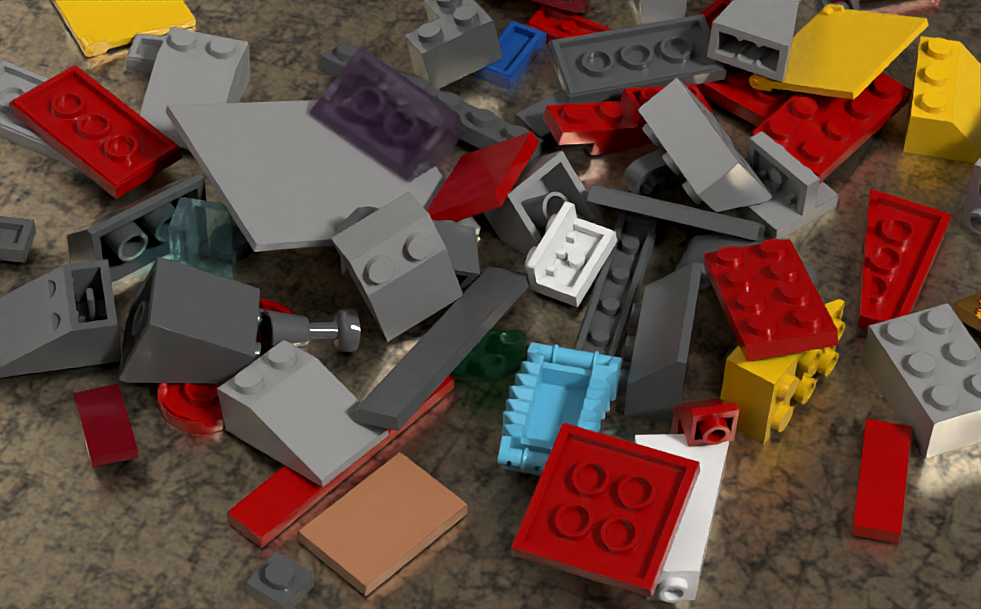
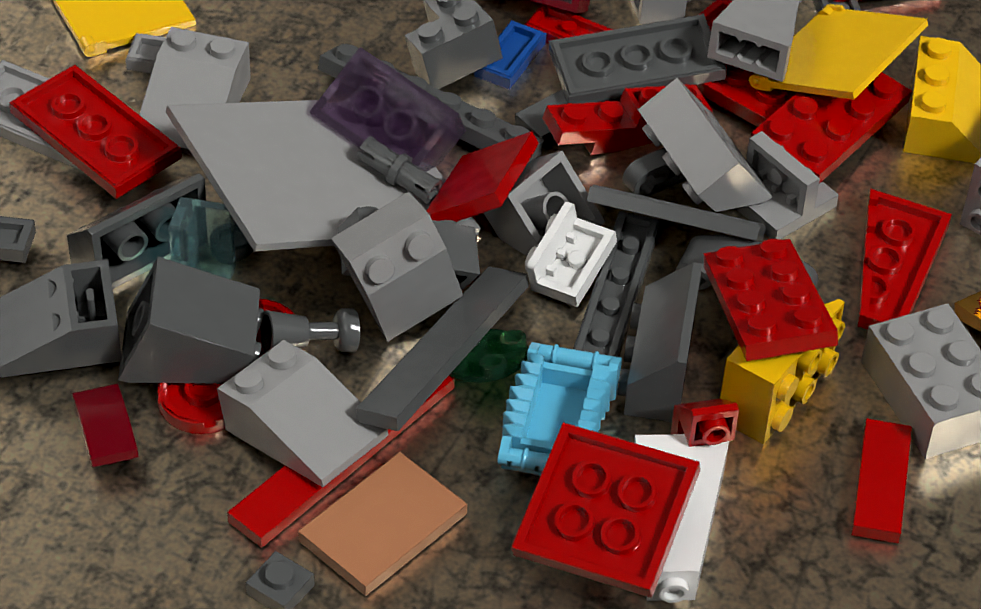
none -> dark grey pin [356,136,442,204]

